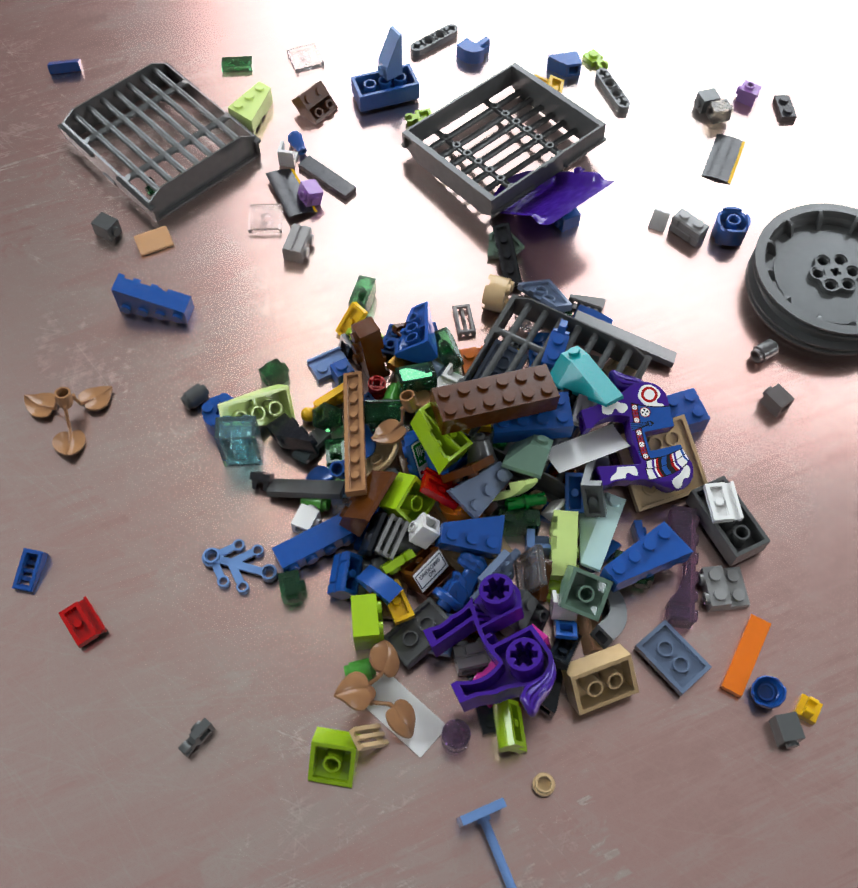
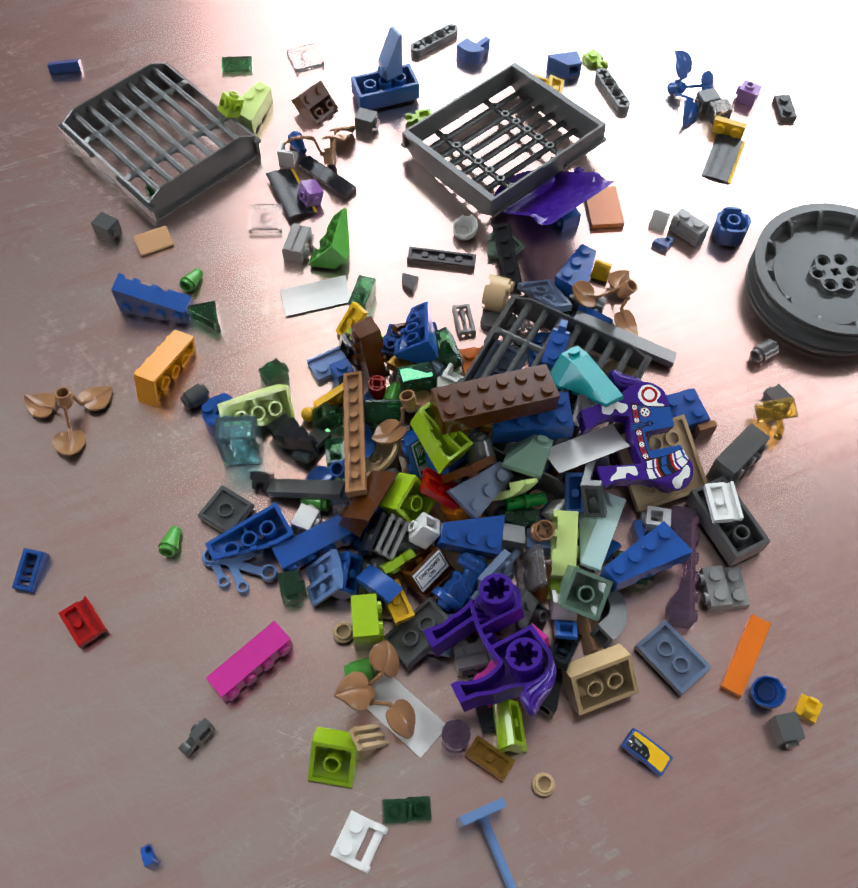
none -> light orange wedge [133,330,195,408]
none -> blue tile [140,843,158,870]
none -> bright green cone [158,526,182,557]
none -> bright green cone [179,268,203,292]
none -> clear green slope [187,301,221,333]
none -> dark grey plate [198,485,254,533]
none -> blue wedge [205,502,295,561]
none -> dark pink brick [206,620,293,703]
none -> lime brick [217,90,244,118]
none -> white sticker [280,275,353,316]
none -> medium nougat plant [284,125,355,165]
none -> medium blue slope [305,549,343,606]
none -> bright green wedge [309,207,350,269]
none -> white plate [330,810,389,874]
none -> tan plate [333,622,353,644]
none -> dark grey brick [354,107,380,134]
none -> clear green slope [382,796,432,825]
none -> tile [402,272,419,293]
none -> black tile [407,246,477,271]
none -> white hair [452,215,478,241]
none -> pearl gold plate [465,735,515,781]
none -> dark grey tile [480,312,516,330]
none -> brick [501,523,528,553]
none -> medium nougat wheel [529,520,555,542]
none -> wedge [554,243,597,303]
none -> medium nougat plant [572,270,638,335]
none -> tile [585,186,625,229]
none -> yellow tile [590,259,613,282]
none -> slope [621,728,673,776]
none -> white brick [640,506,672,531]
none -> blue tile [651,236,675,253]
none -> blue plant [667,50,715,127]
none -> medium nougat tile [693,420,717,440]
none -> dark grey brick [706,423,770,485]
none -> yellow plate [711,115,747,140]
none -> clear yellow plate [754,397,798,440]

